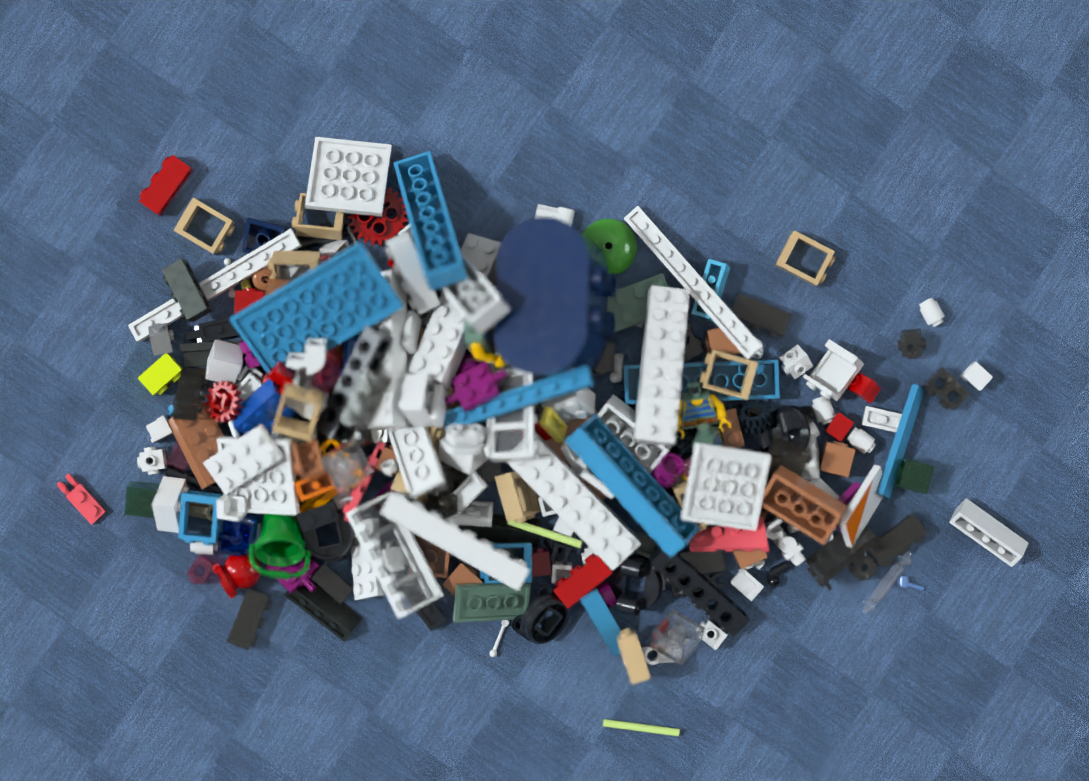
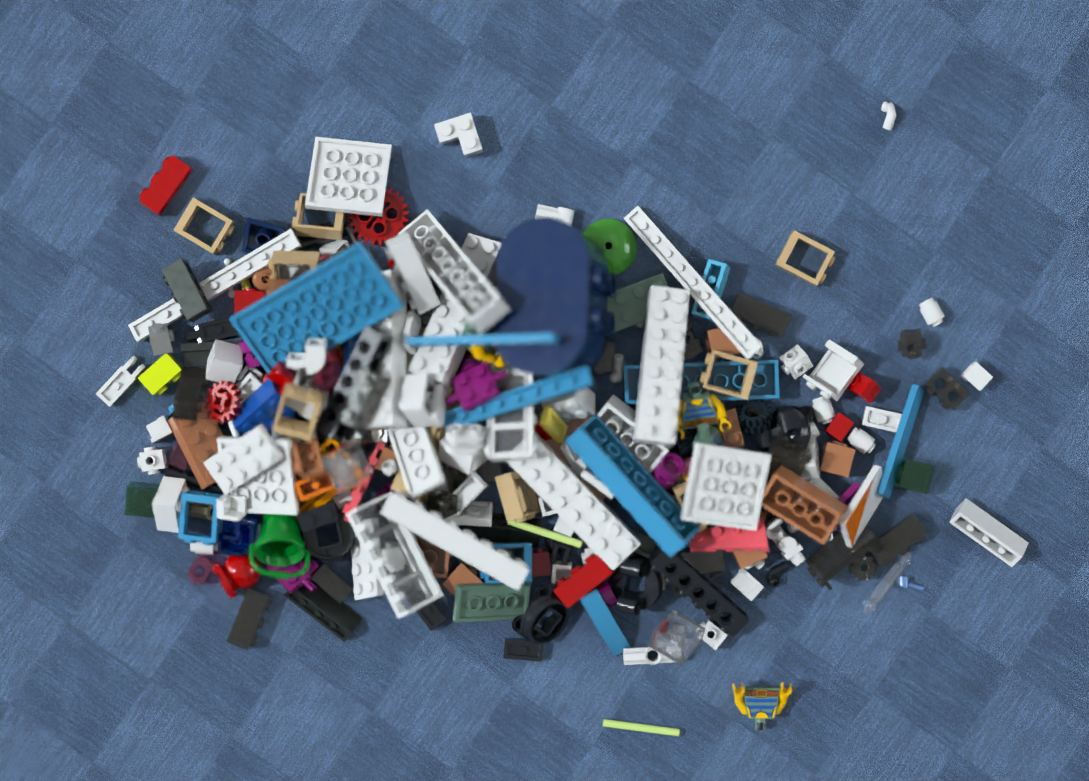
coral hinge [56,473,107,525] -> none
dark azure brick [393,151,468,291] -> none
white hinge [489,620,509,657] -> none
tan window [617,628,650,685] -> none
none -> white hinge [96,356,146,407]
none -> dark azure tile [405,333,560,347]
none -> white brick [434,113,483,157]
none -> black plate [503,638,543,662]
none -> torso [732,682,792,730]
none -> white arm [881,101,896,130]

